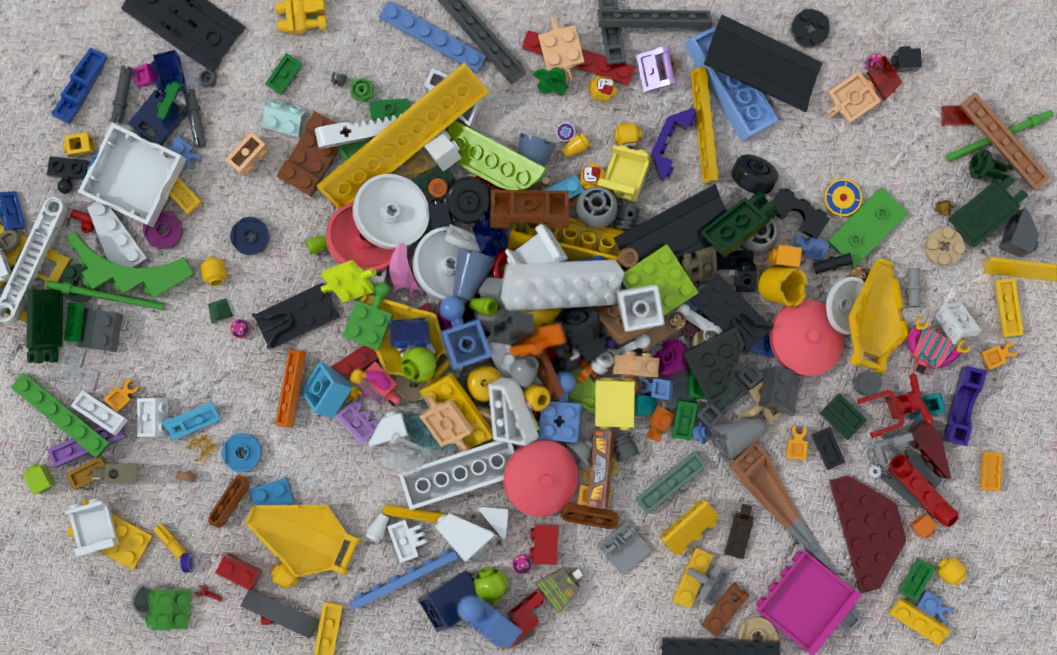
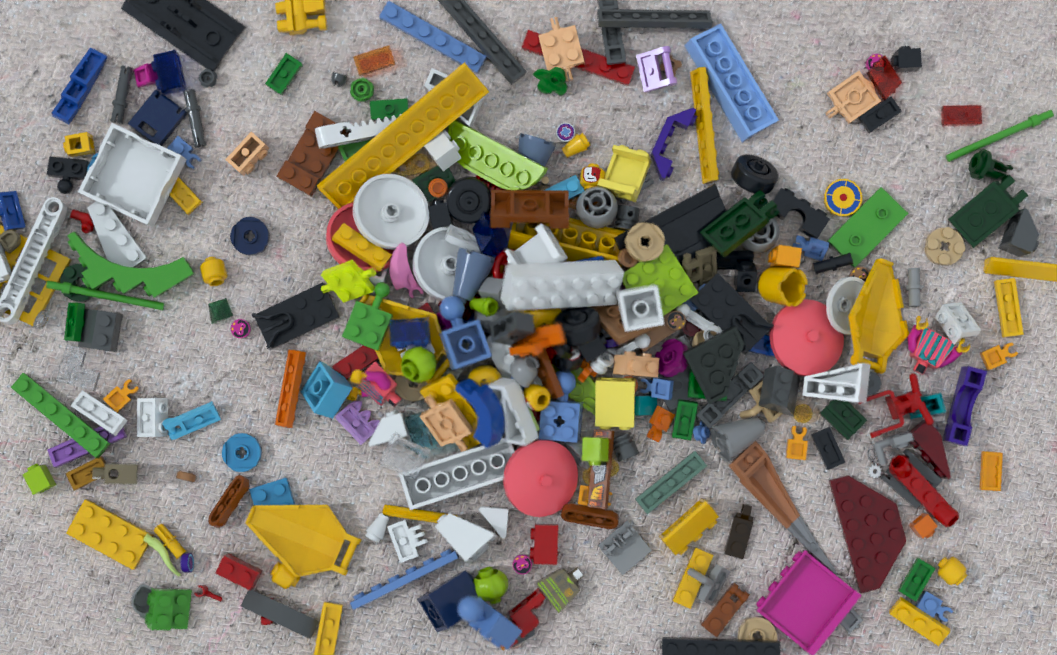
dark green tile [26,289,63,363] -> none
white panel [65,497,119,557] -> none
magenta plate [143,210,183,249] -> none
green plate [156,80,183,120] -> none
clear yellow piece [185,434,215,462] -> none
light aqua bracket [262,100,306,137] -> none
lime cone [306,235,328,255] -> none
yellow head [588,75,617,102] -> none
yellow head [614,122,642,147] -> none
black hinge [704,14,823,112] -> none
black plate [791,9,830,48] -> none
pearl gold plate [934,200,954,215] -> none
nougat plate [959,92,1050,190] -> none
none -> yellowish green animal [143,534,181,576]
none -> yellow plate [332,223,392,272]
none -> clear orange plate [353,45,396,76]
none -> blue arch [455,378,505,449]
none -> lime brick [582,437,609,465]
none -> tan plate [625,222,665,262]
none -> clear yellow plate [793,404,813,423]
none -> white wedge [802,363,870,403]
none -> black plate [858,96,902,133]

